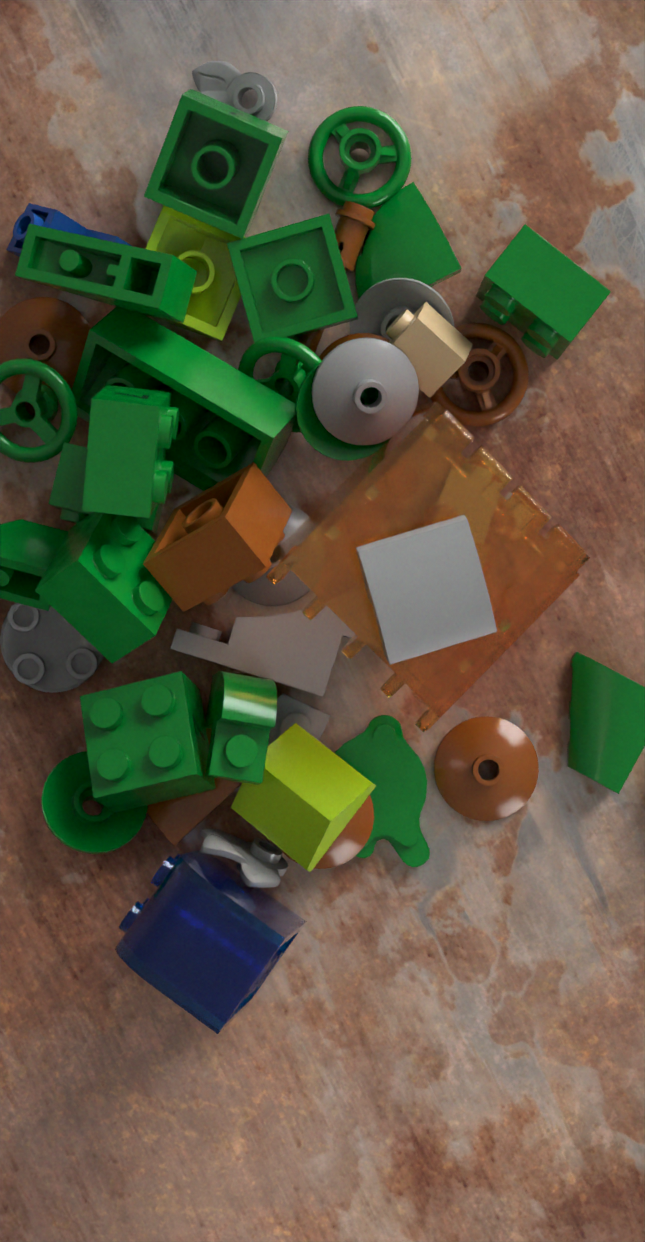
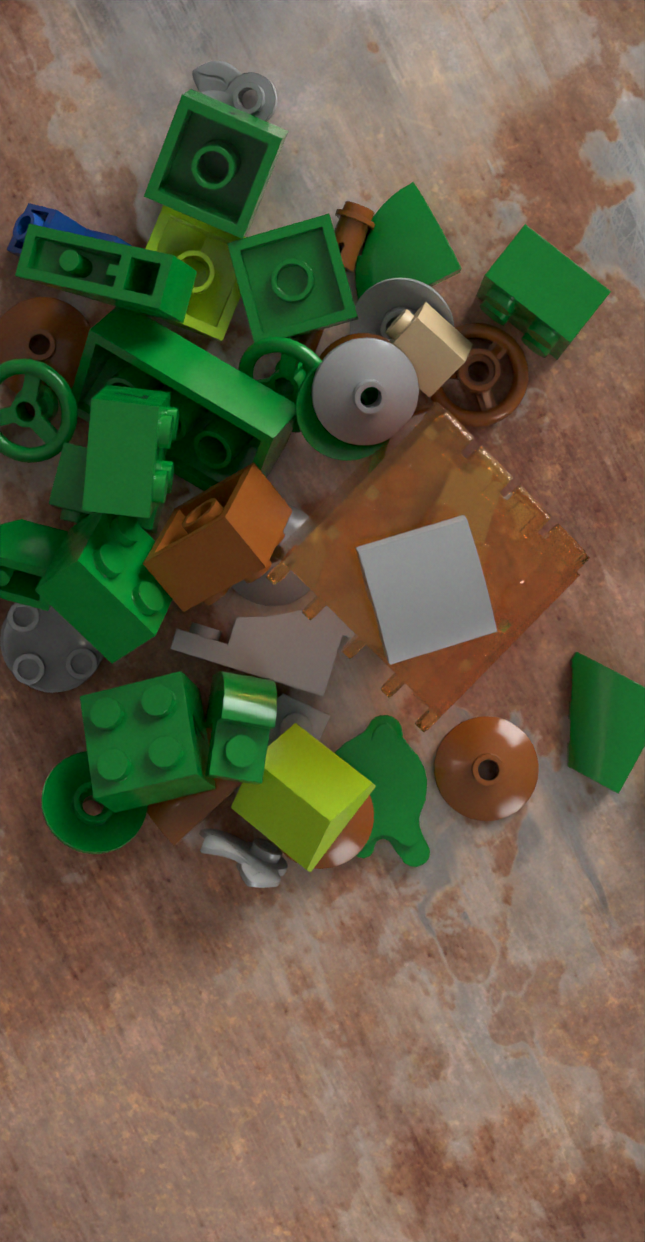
clear blue brick [115,850,307,1034] -> none
green piece [308,106,412,209] -> none

